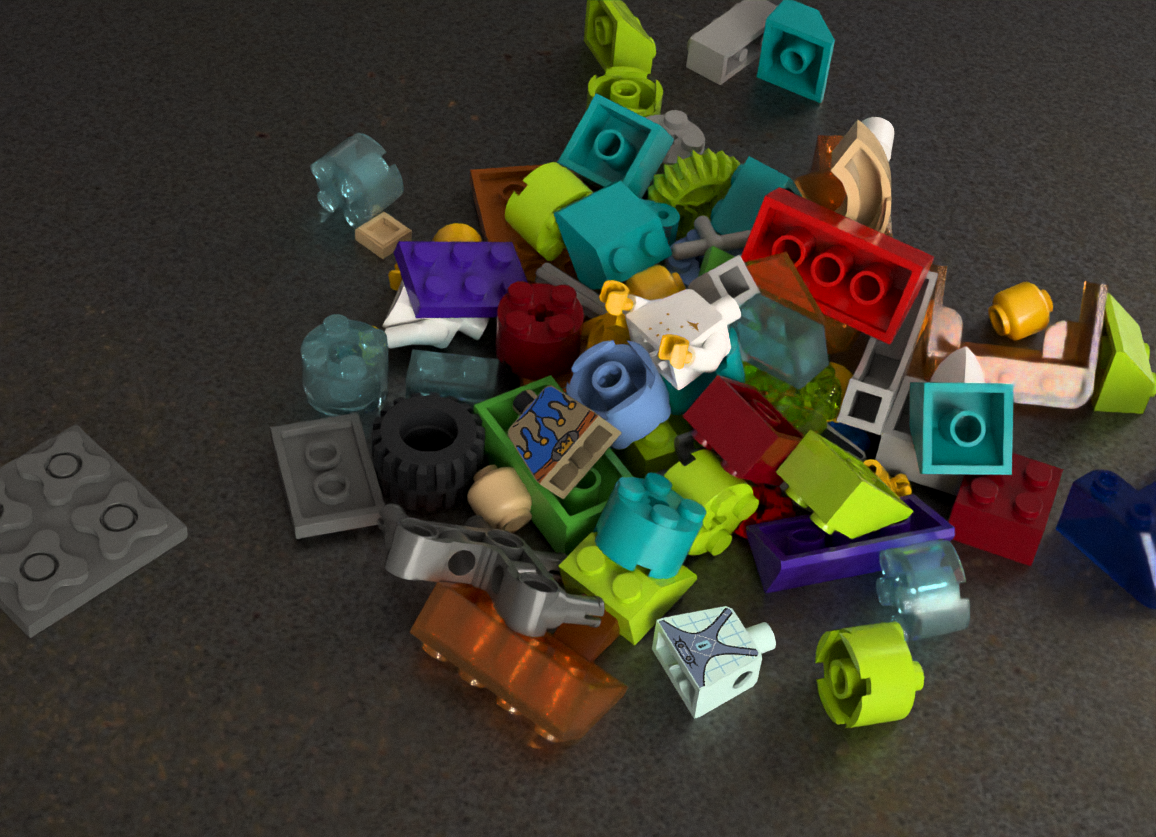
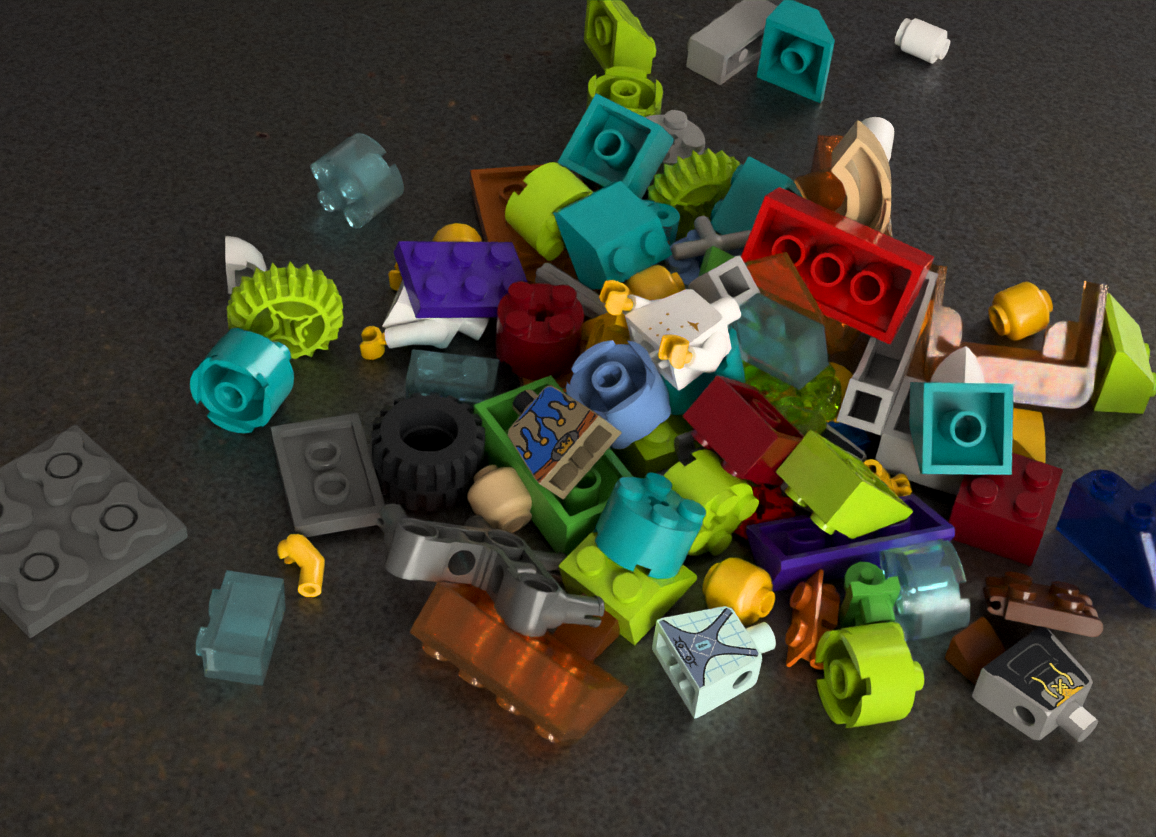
clear light blue brick [301,314,389,417] -> none
tan tile [355,212,412,259] -> none
none -> teal brick [190,328,294,434]
none -> clear light blue brick [196,570,286,686]
none -> white brick [225,236,268,294]
none -> lime gear [226,261,344,359]
none -> yellow arm [277,534,325,597]
none -> yellow head [702,557,775,626]
none -> orange hinge [785,569,840,670]
none -> bright green hips [838,562,901,628]
none -> white brick [895,18,950,64]
none -> reddish brown slope [945,616,1006,686]
none -> torso [971,626,1098,742]
none -> reddish brown plate [982,572,1103,637]
none -> yellow slope [1012,408,1046,463]

